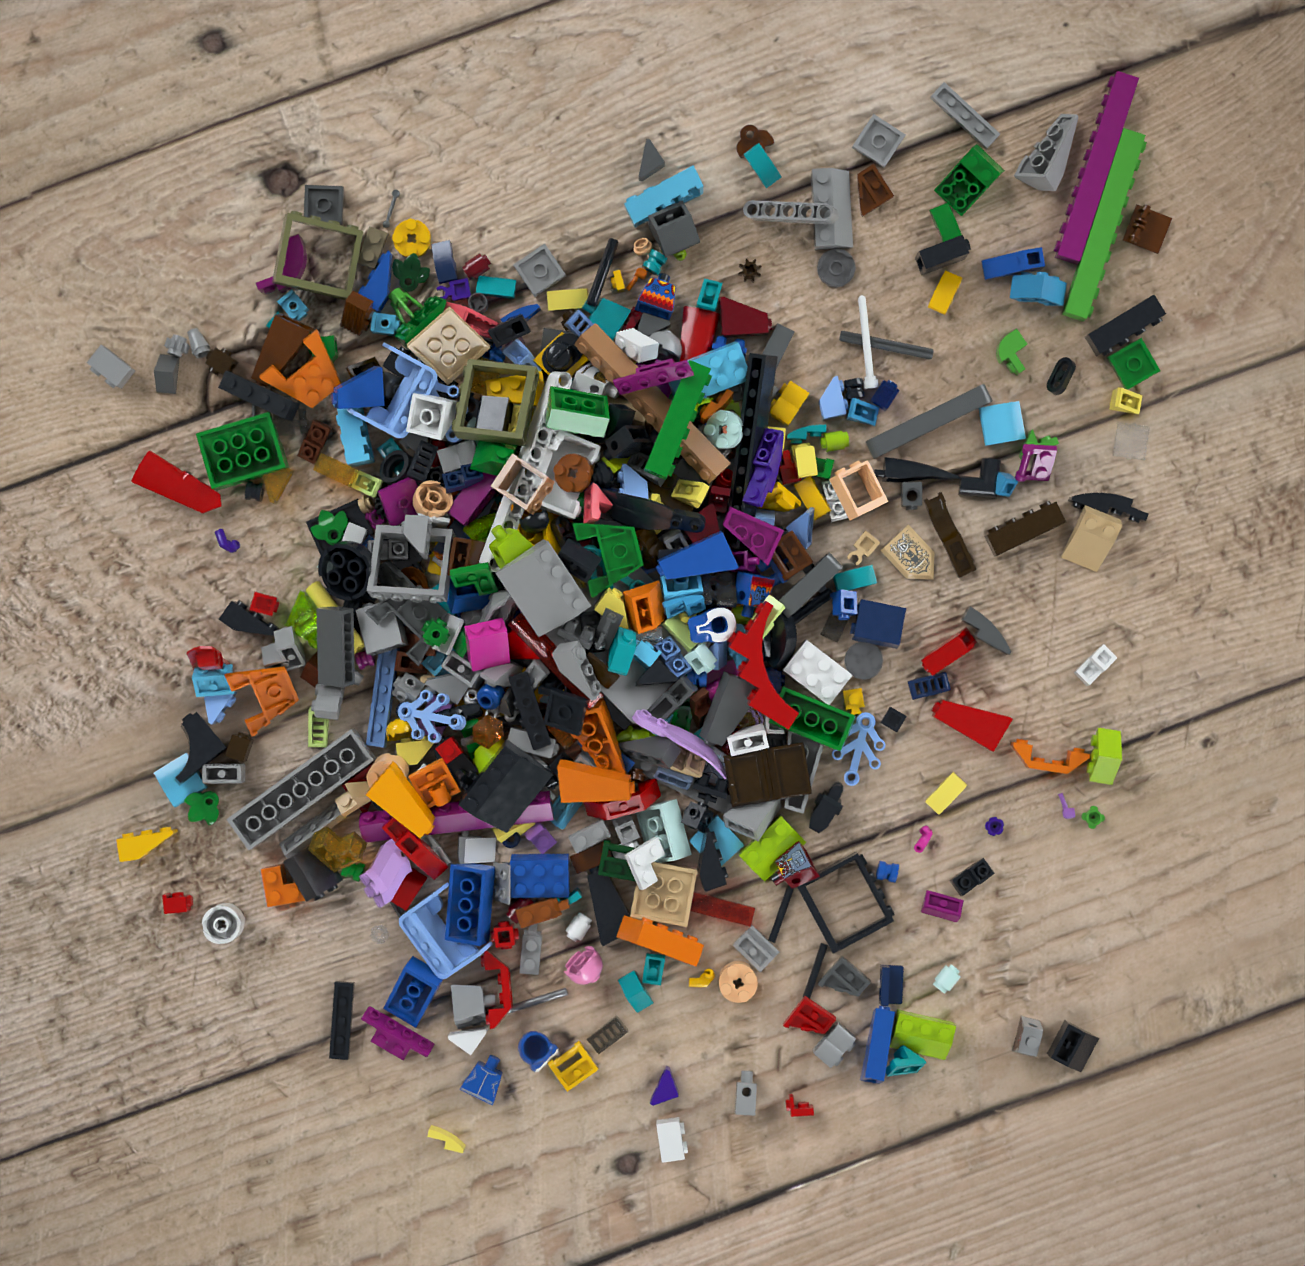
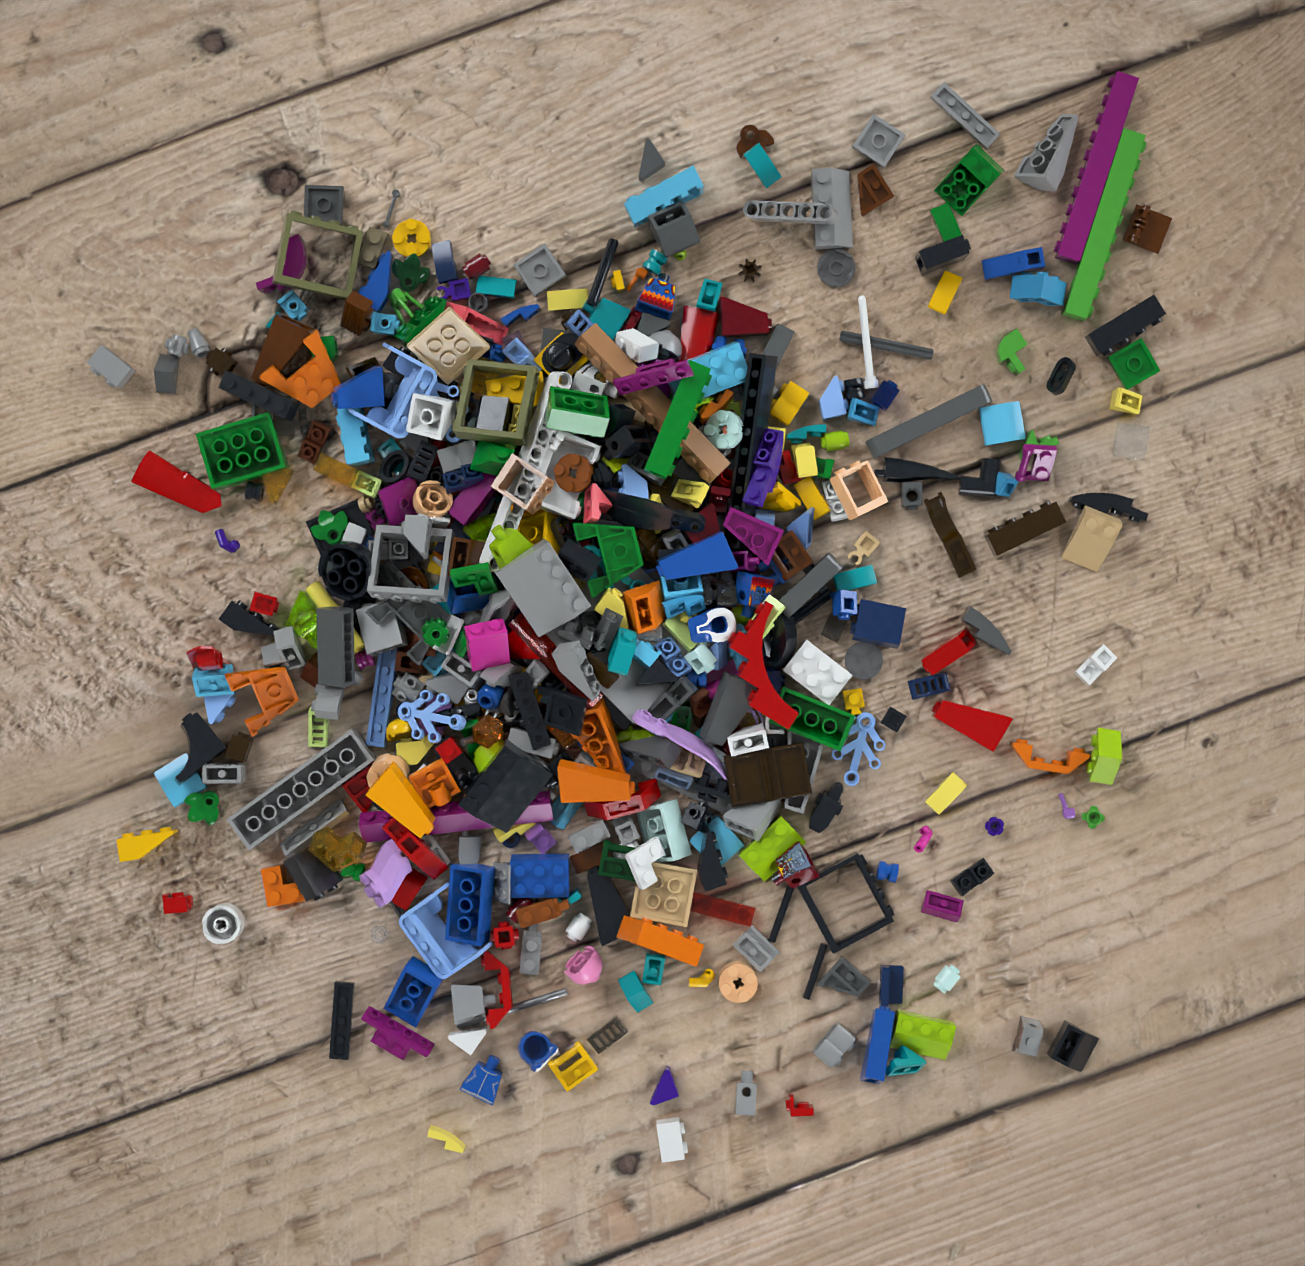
tan slope [334,781,371,817] -> none
white sticker [464,838,496,863] -> none
black slope [488,314,531,348] -> none
black hair [519,510,549,534] -> none
reddish brown plate [628,768,646,783] -> none
light nougat plate [634,238,653,256] -> none
red wing [783,996,836,1034] -> none
tan tile [880,524,935,580] -> none

